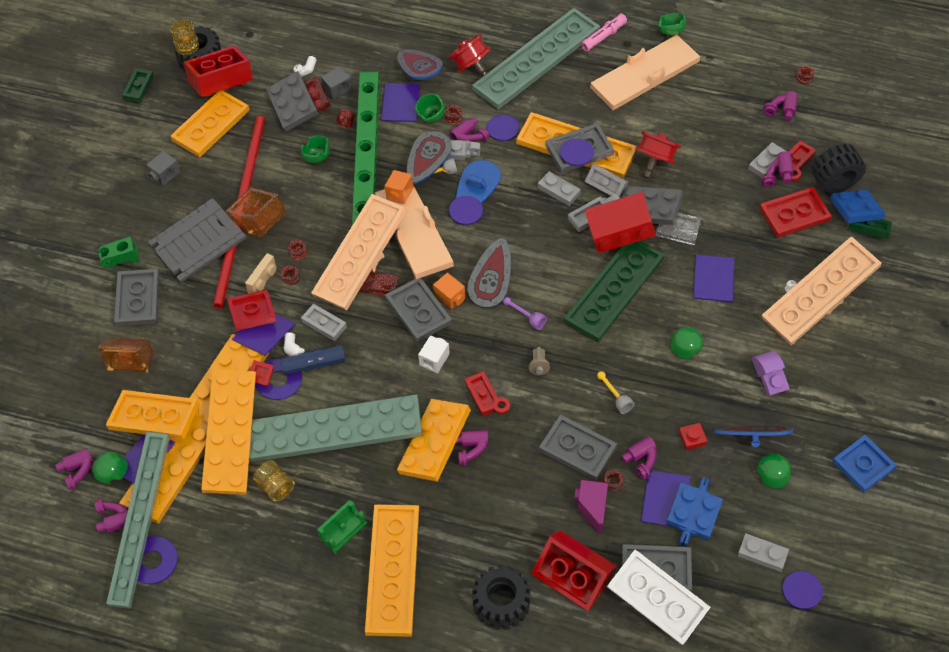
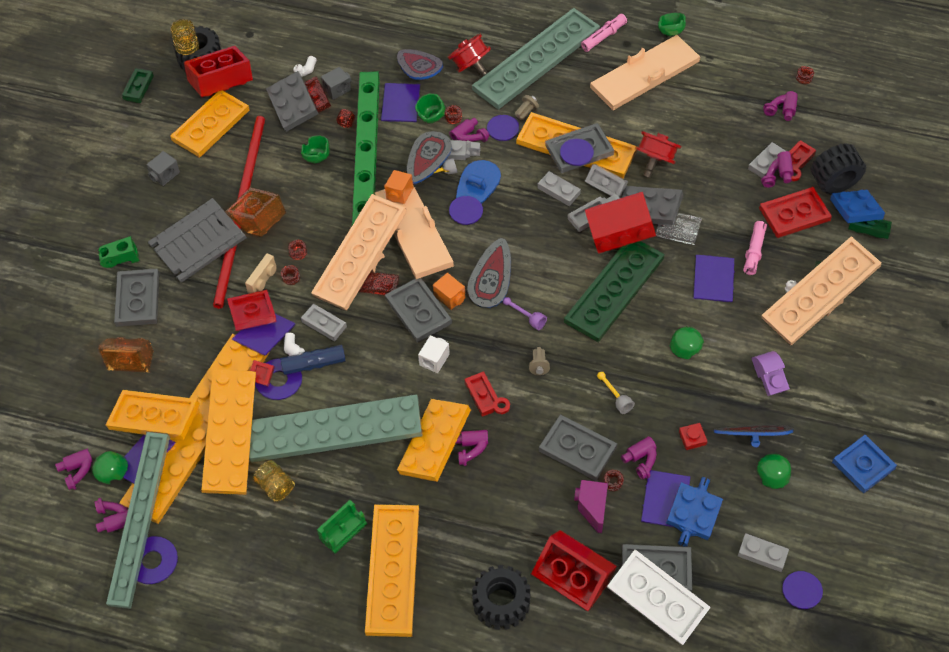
none -> dark tan piece [515,95,539,120]
none -> bright pink pin [743,221,767,275]

